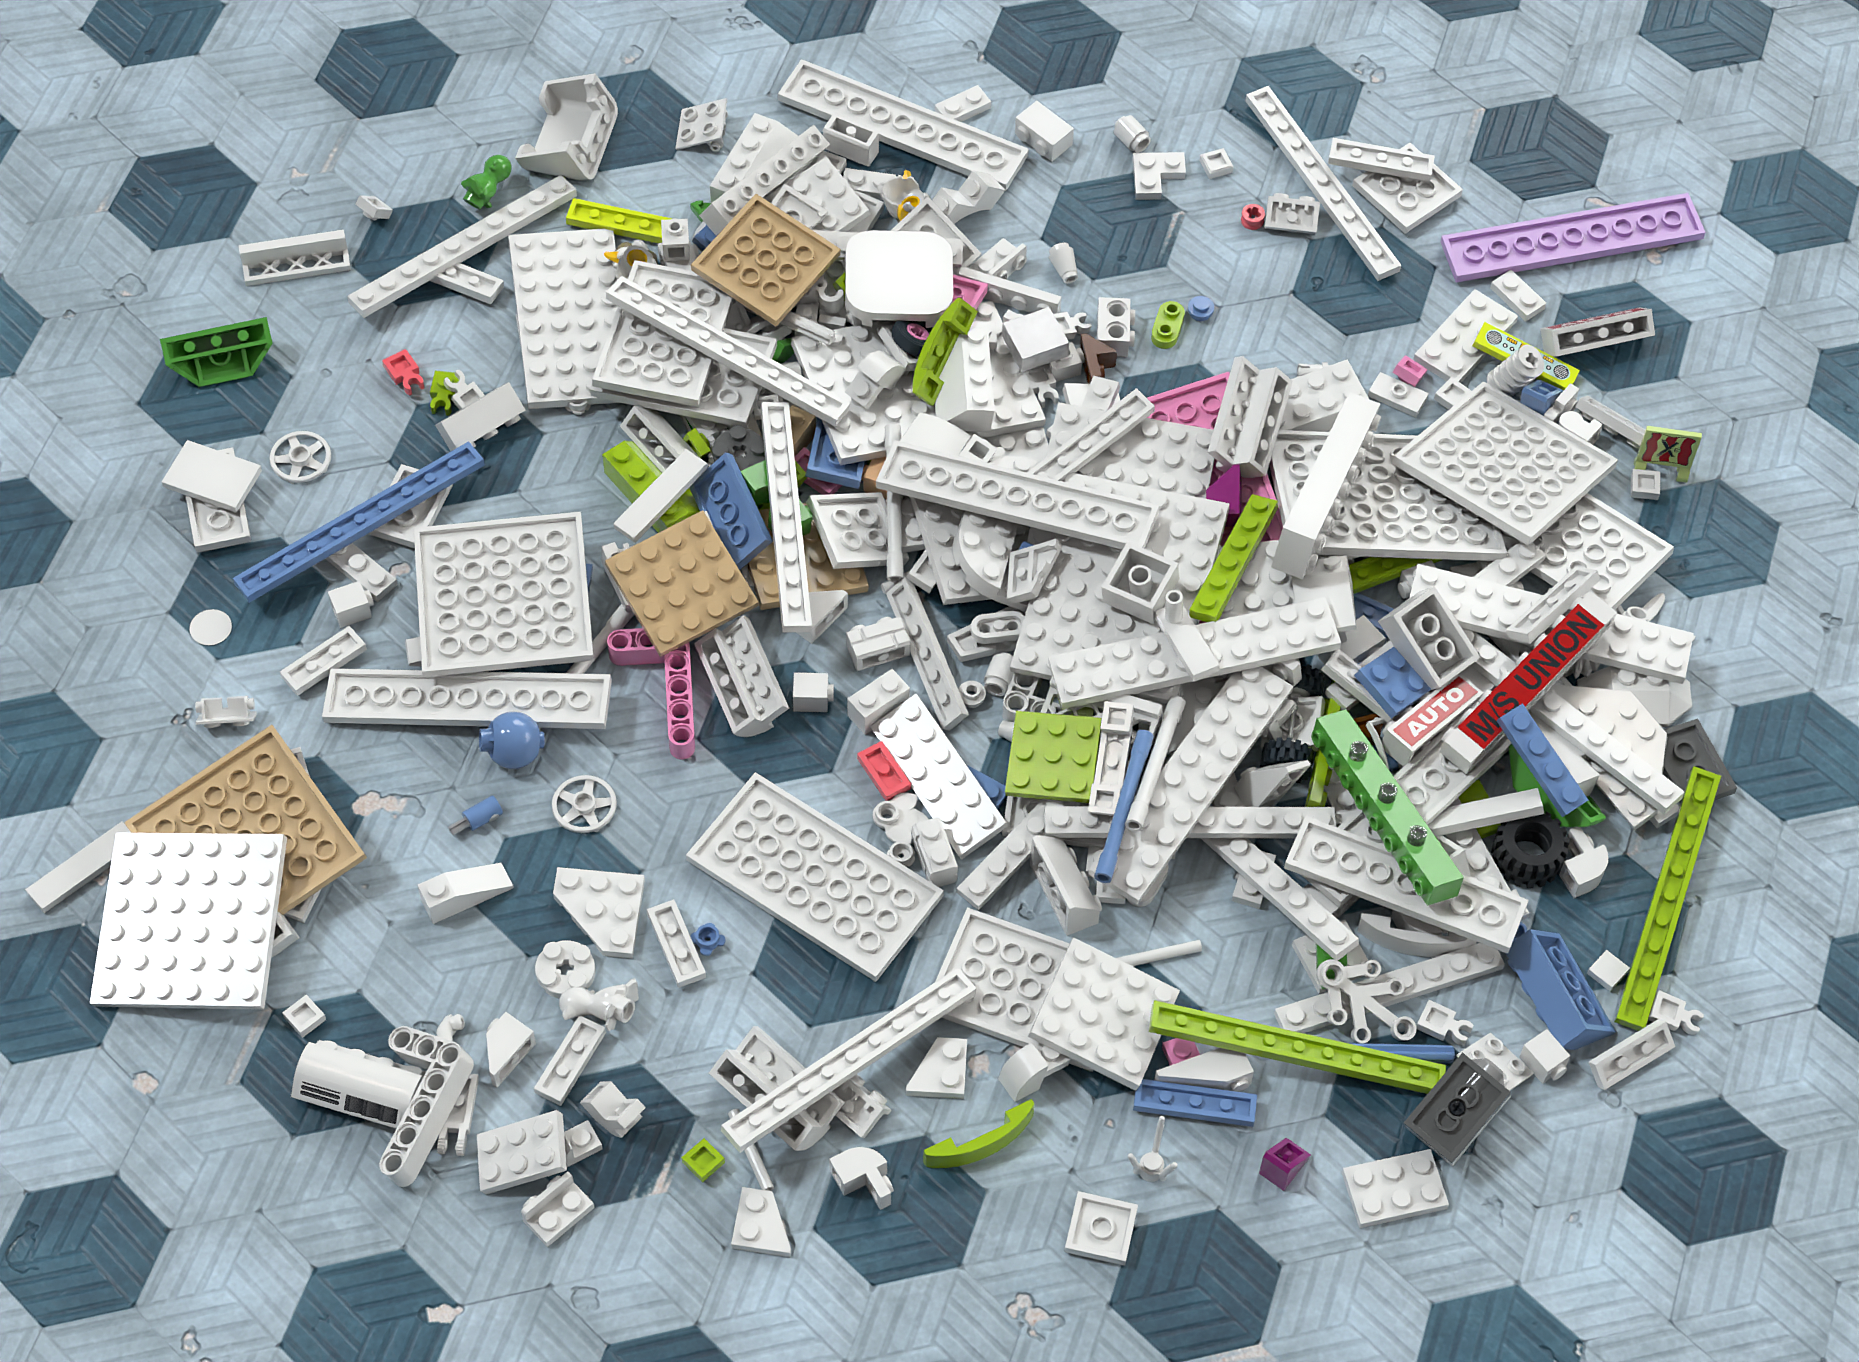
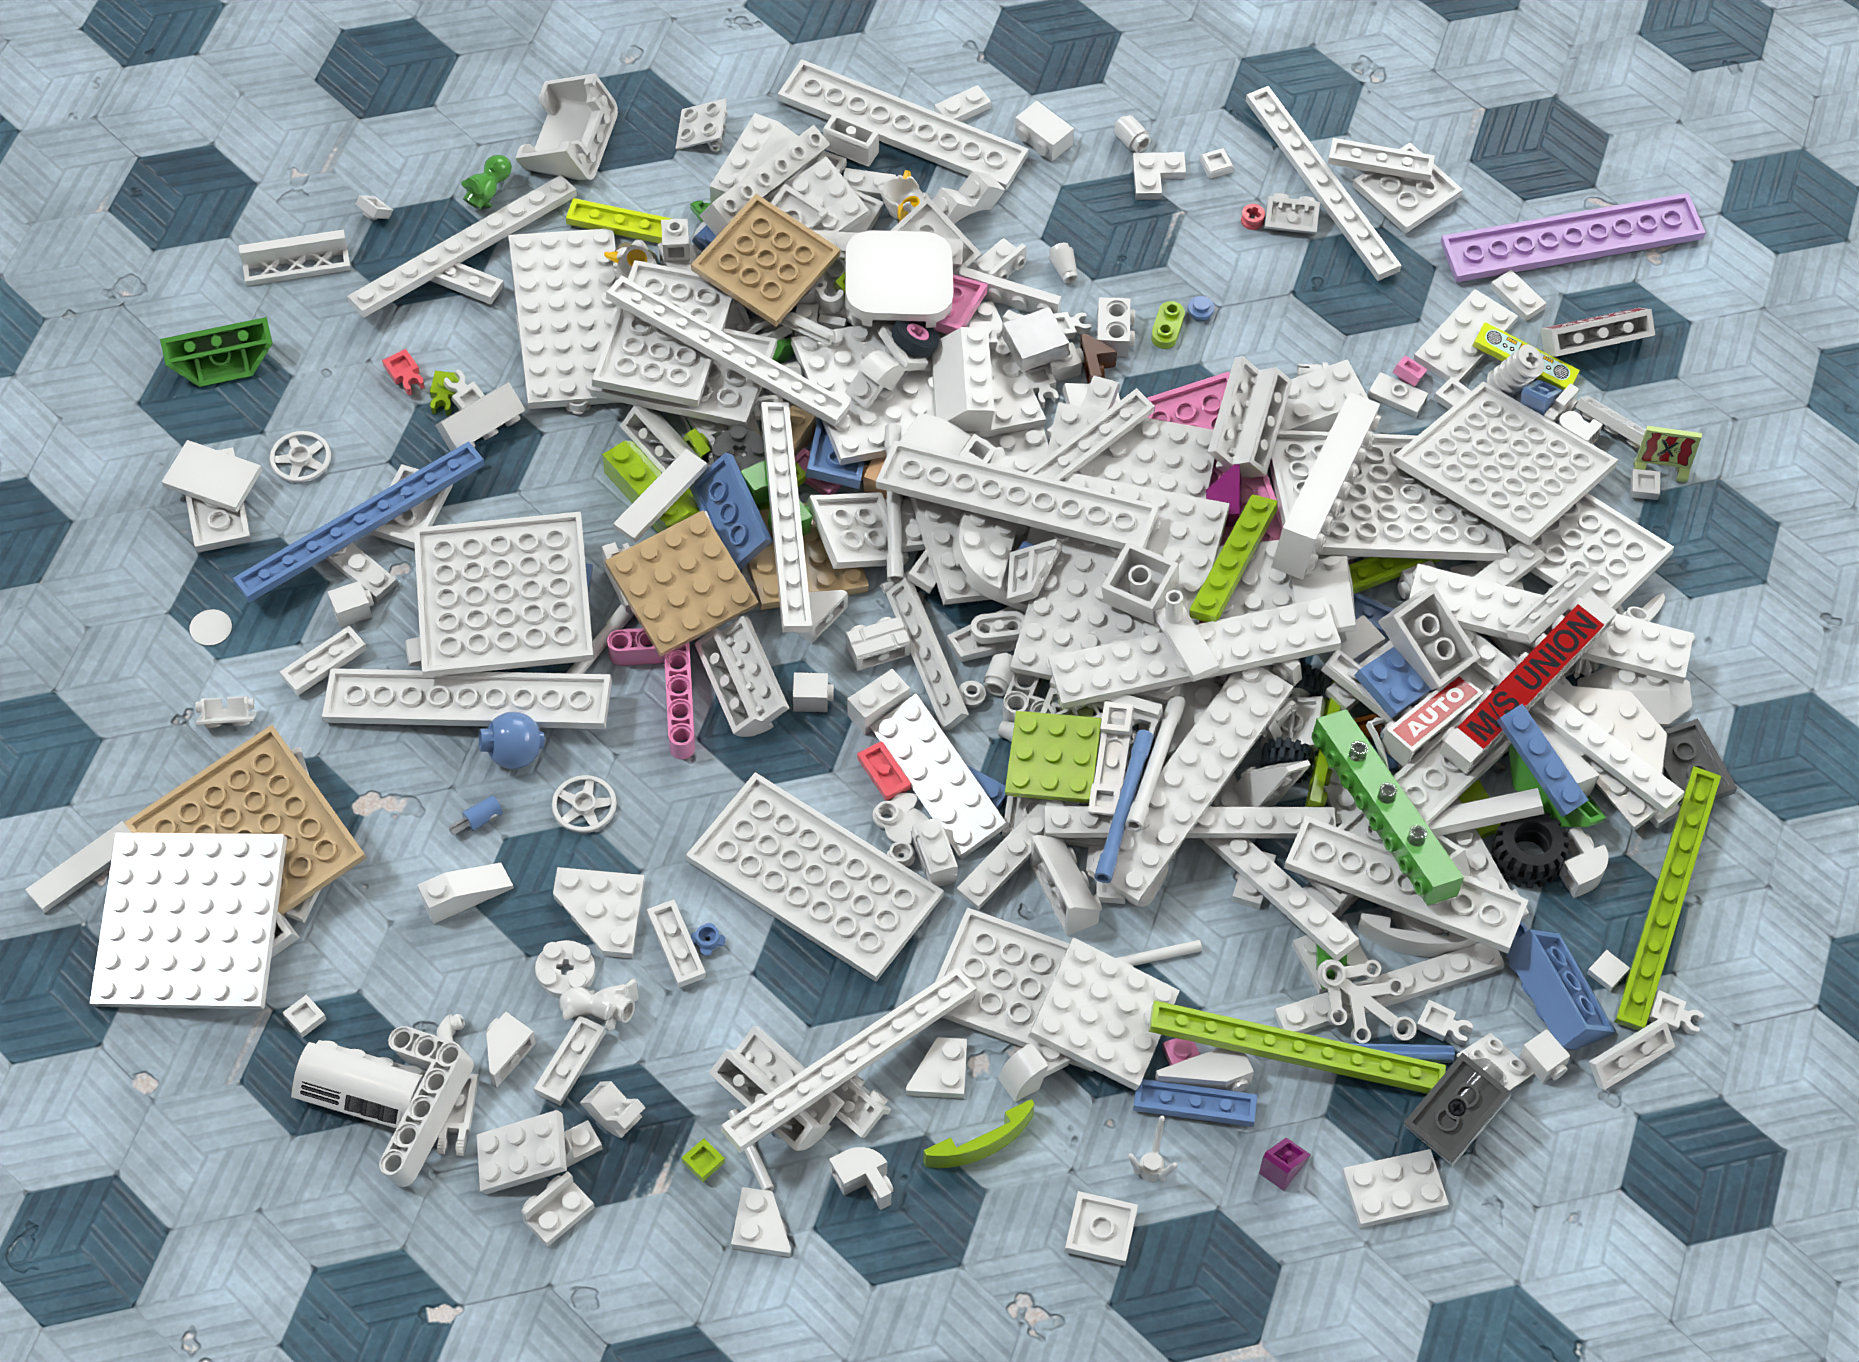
lime slope [913,298,978,406] -> none

